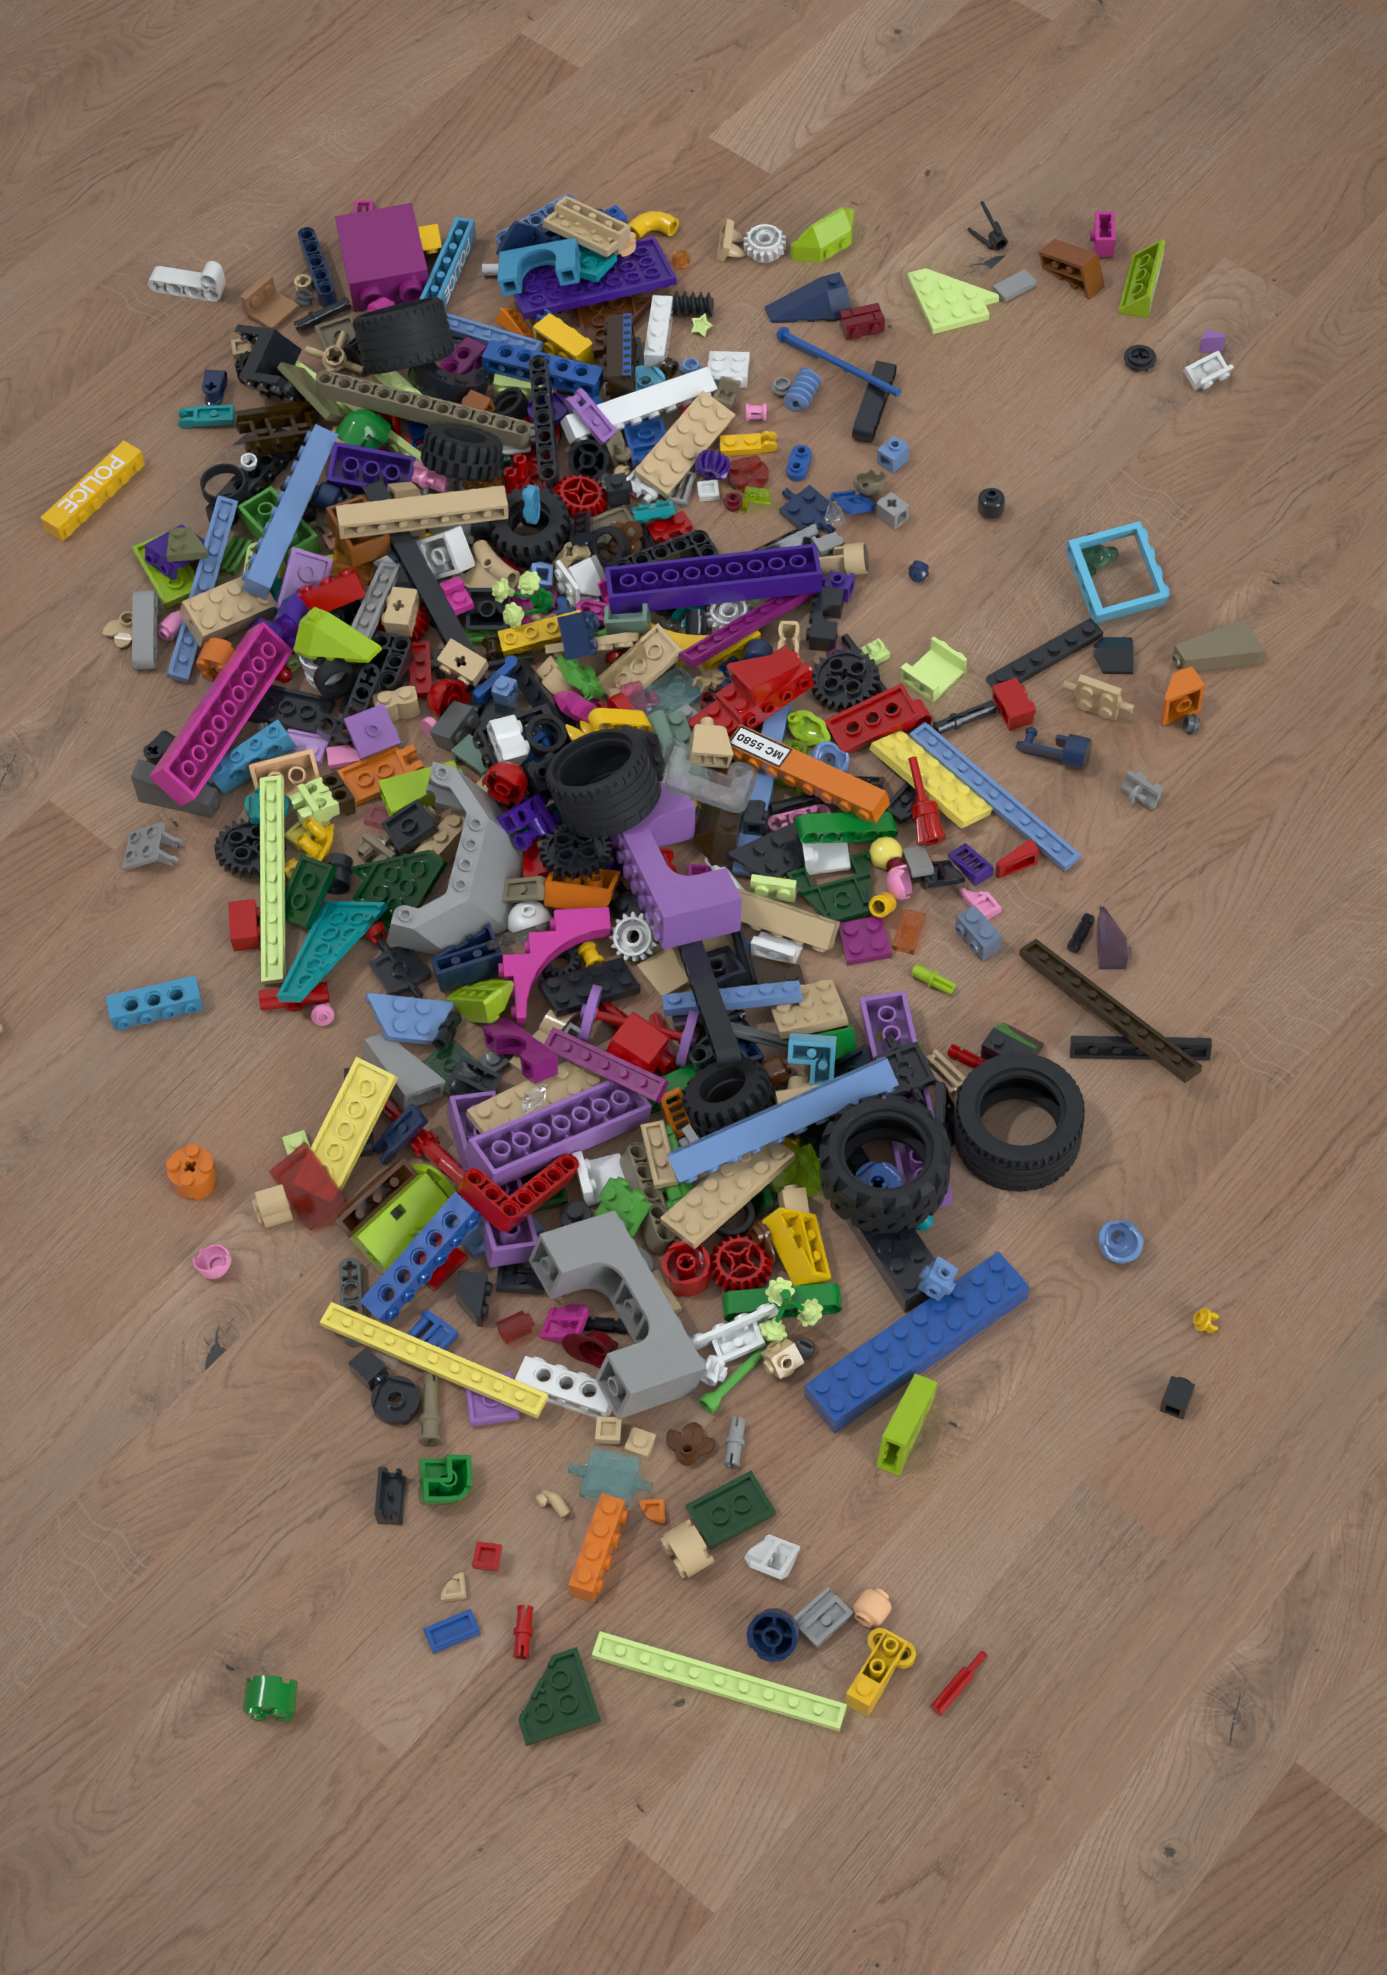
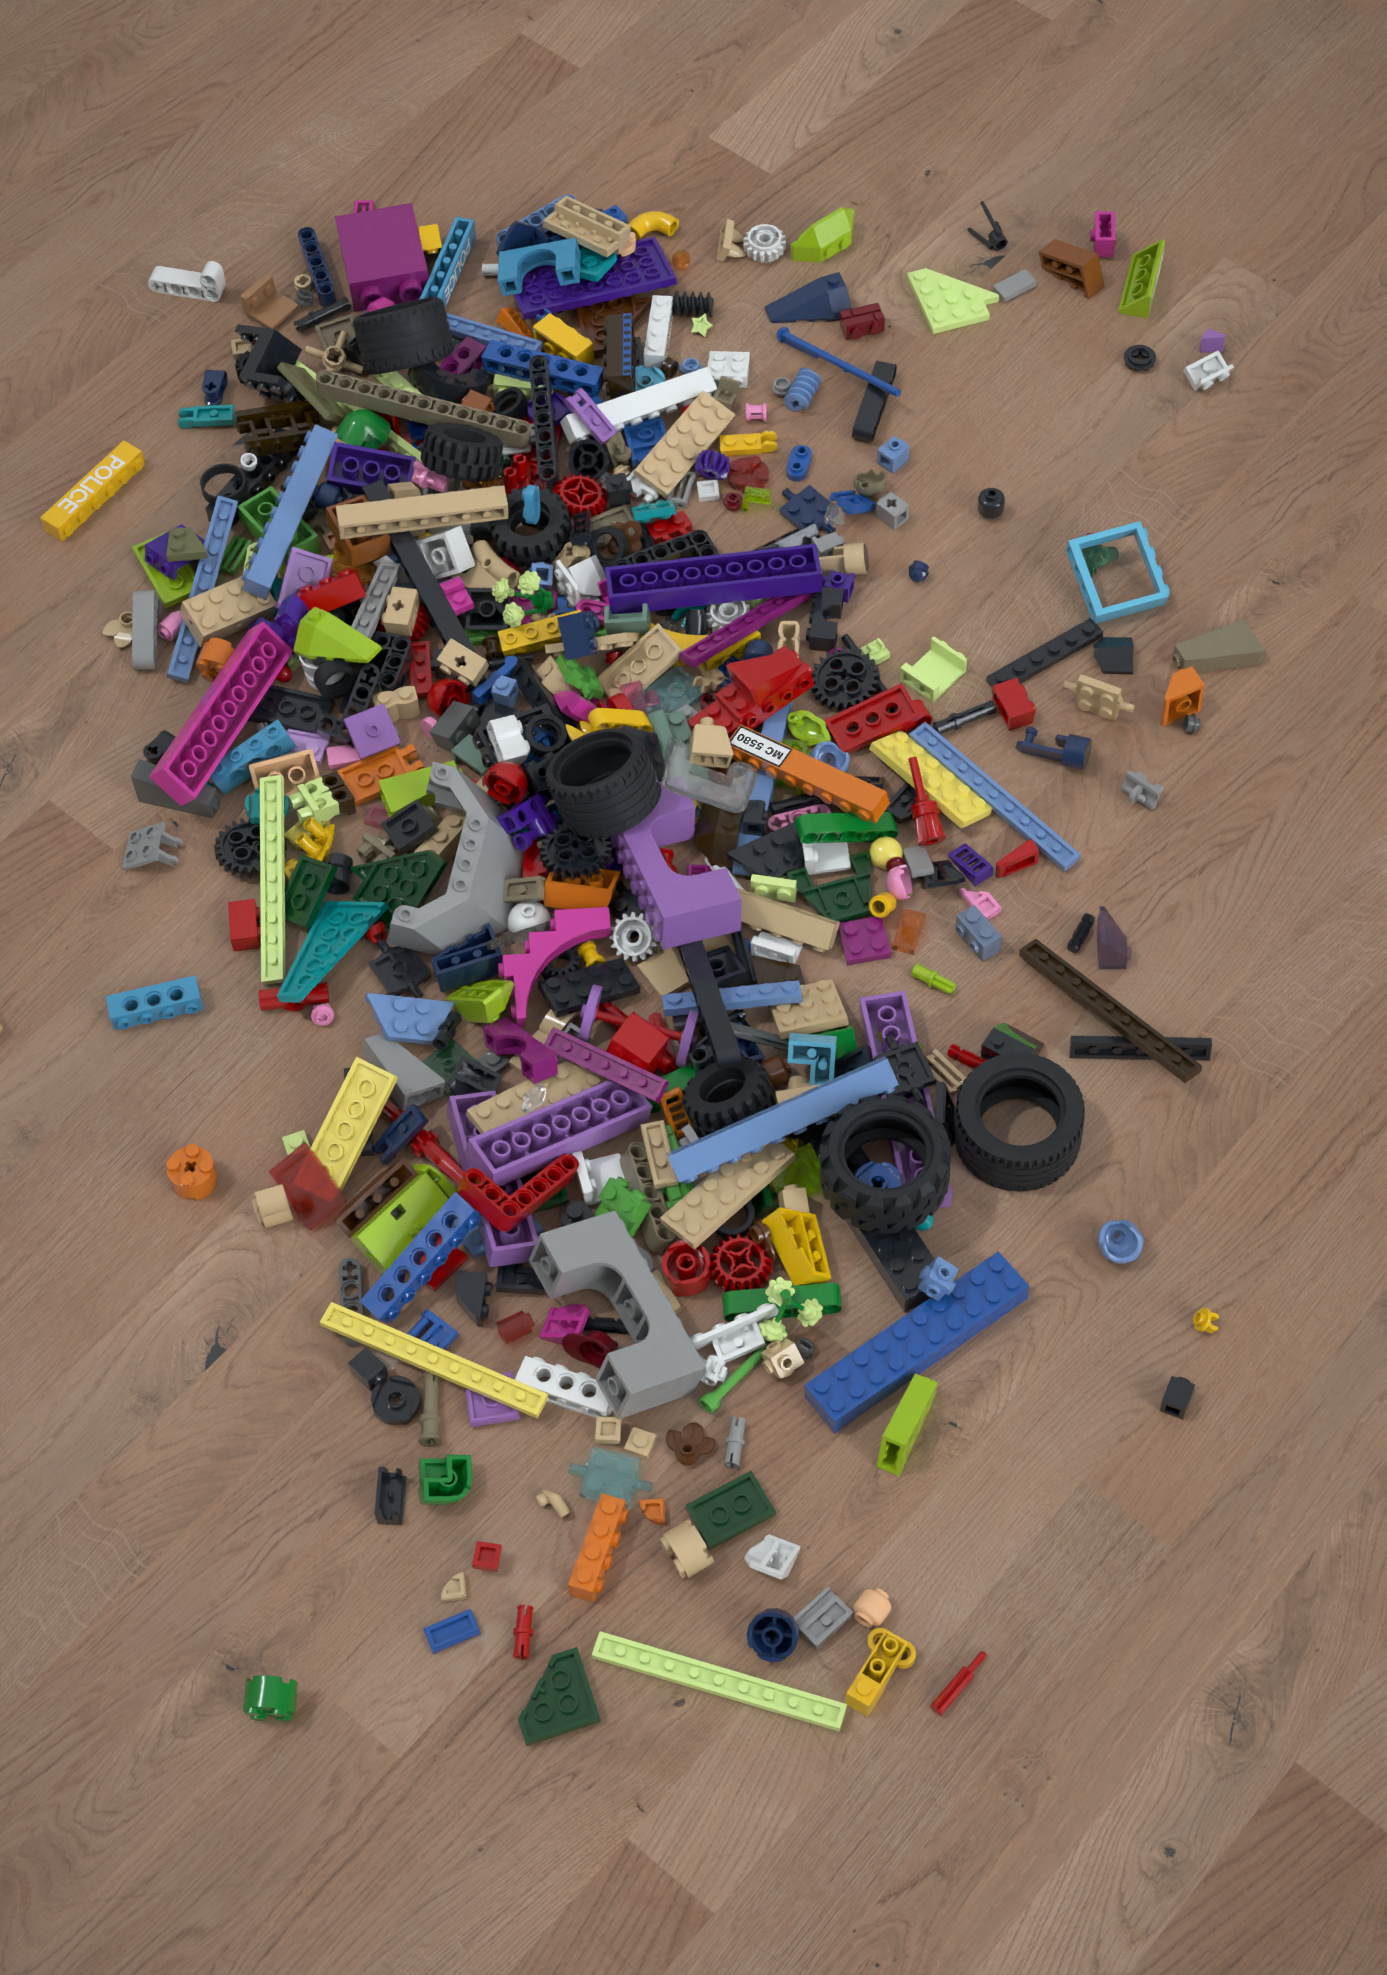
bright pink hair [192,1245,232,1279] -> none

